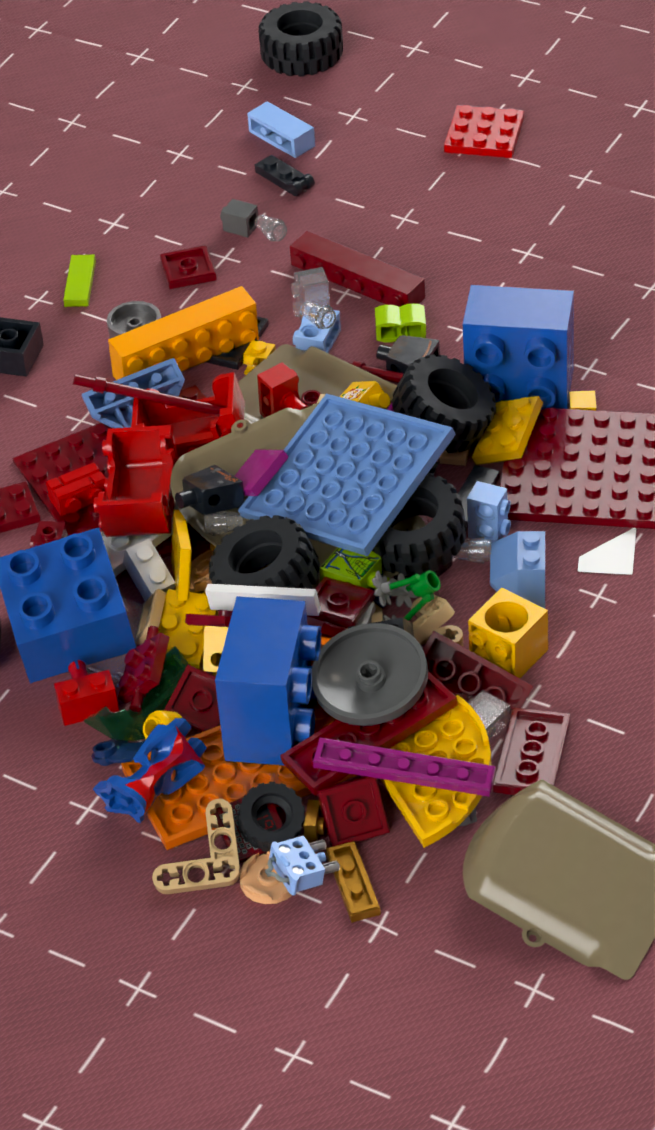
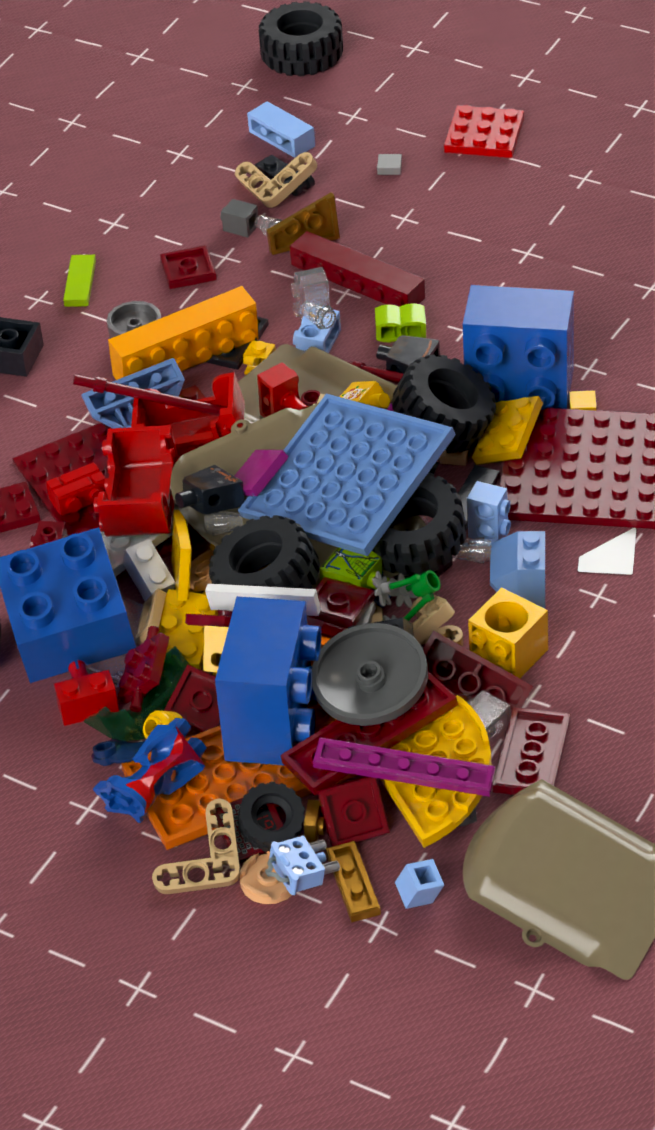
none -> tan beam [235,152,317,208]
none -> pearl gold wing [266,192,340,255]
none -> light grey tile [377,154,402,175]
none -> light blue brick [395,859,444,909]

